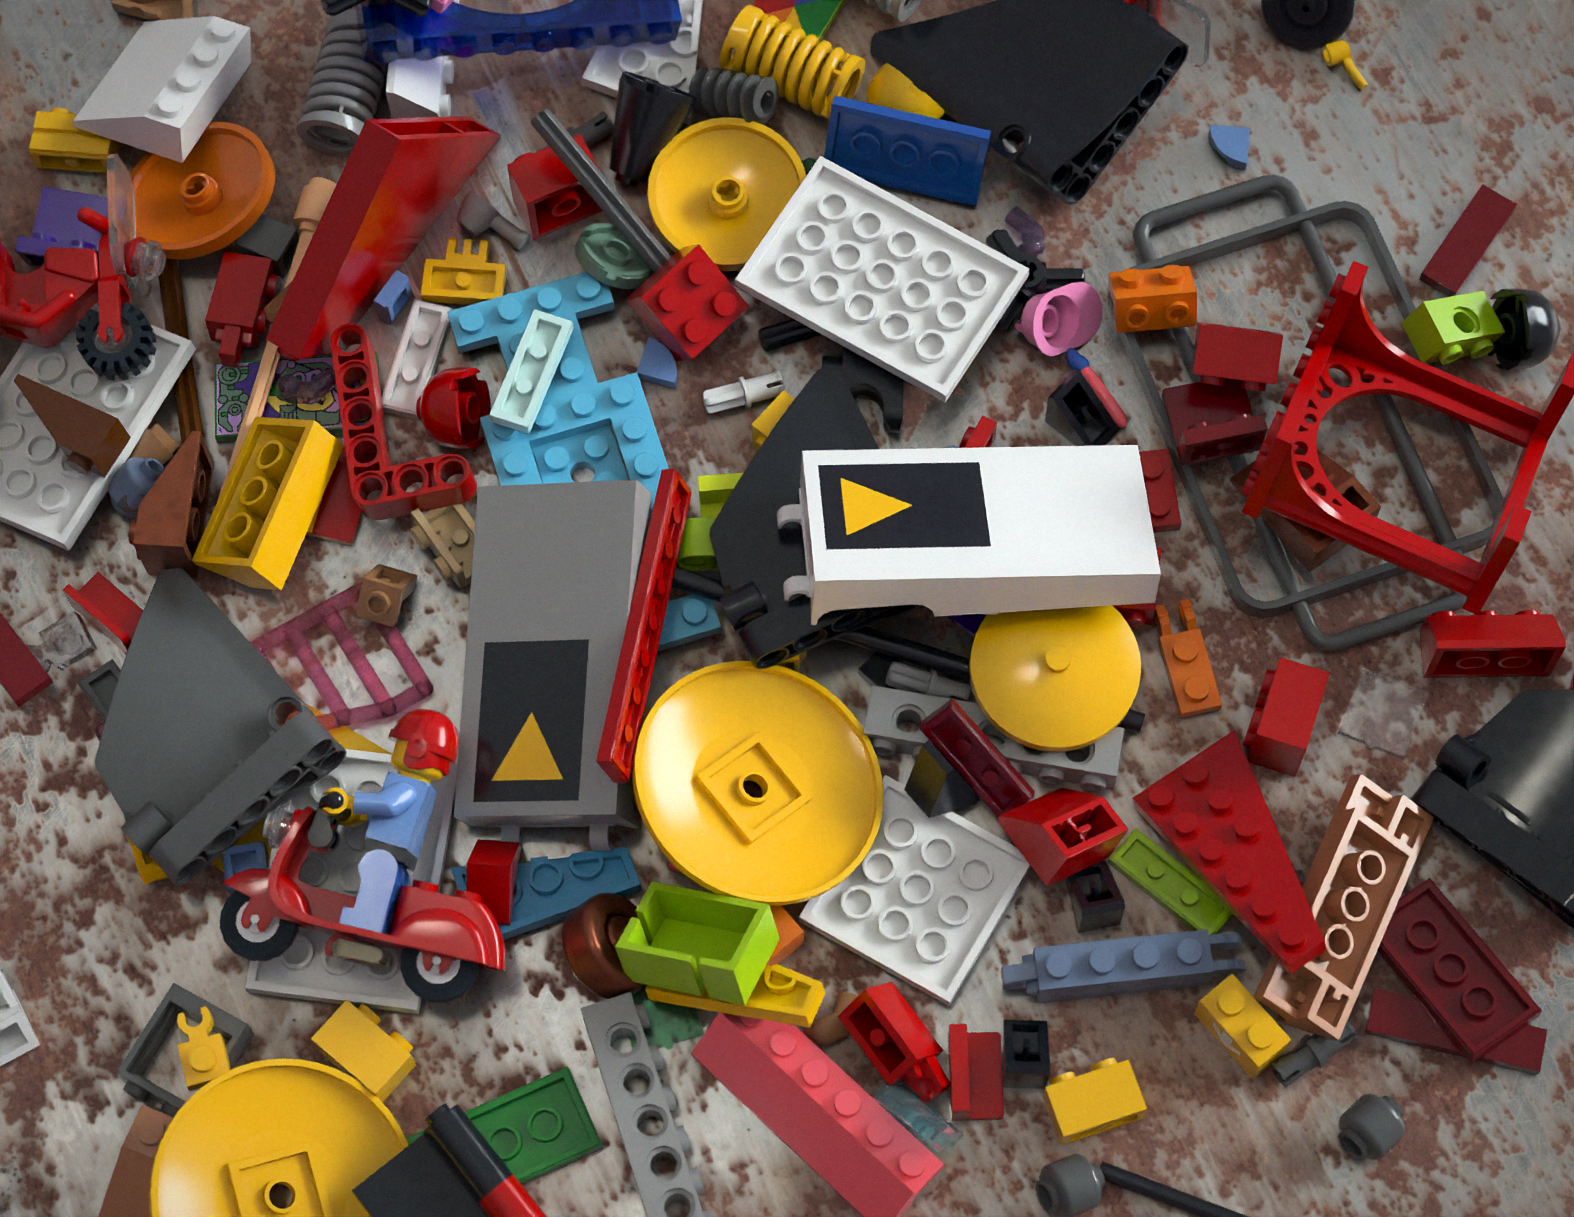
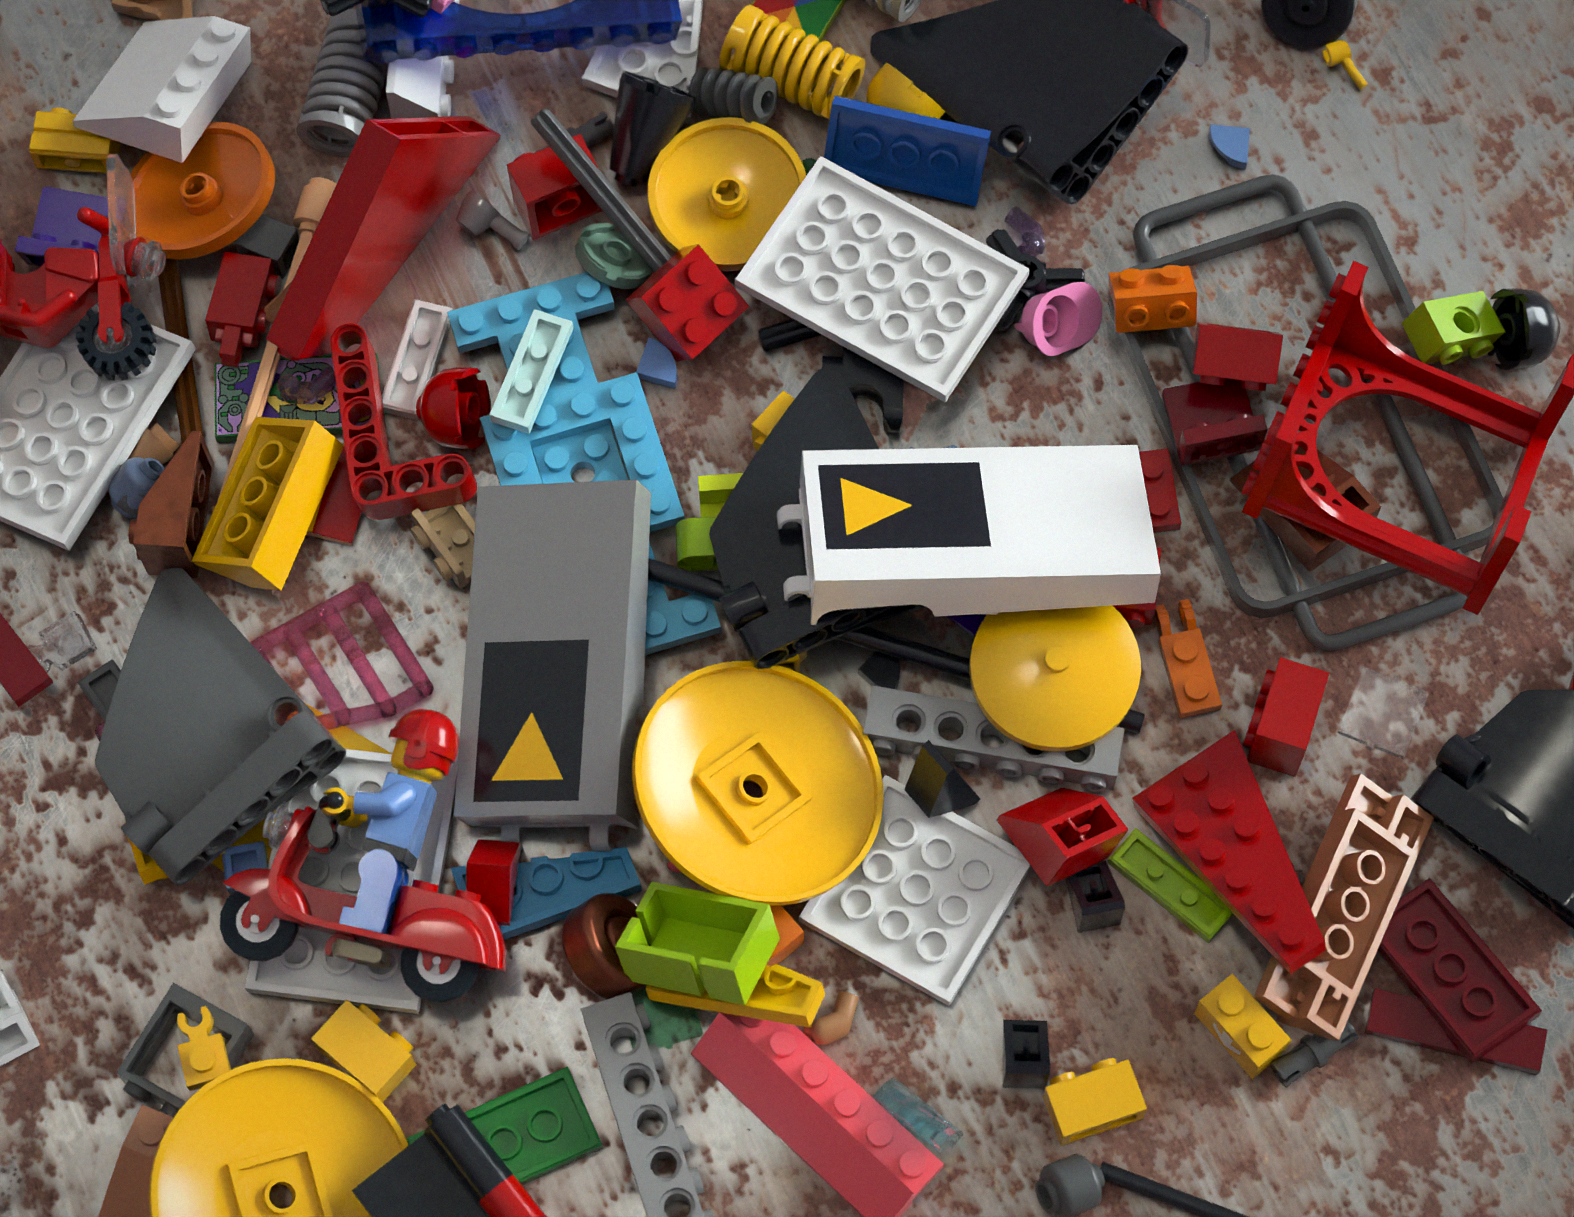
reddish brown slope [13,374,131,478] -> none
red panel [63,572,143,654] -> none
medium nougat bracket [356,564,417,627] -> none
medium blue tile [373,270,413,325] -> none
yellow hinge [421,238,507,305] -> none
red tile [596,469,692,783] -> none
white axle [703,370,785,414] -> none
red hinge [838,982,951,1103] -> none
light grey axle [886,662,971,701] -> none
dark red tile [919,698,1035,817] -> none
red panel [948,1024,1004,1121] -> none
red plate [959,415,997,448] -> none
sand blue hinge [1001,929,1246,1003] -> none
black slope [1045,369,1120,446] -> none
coral piece [1066,348,1127,429] -> none
dark grey head [1338,1094,1405,1160] -> none
dark red tile [1419,184,1517,297] -> none
red slope [1419,610,1566,678] -> none

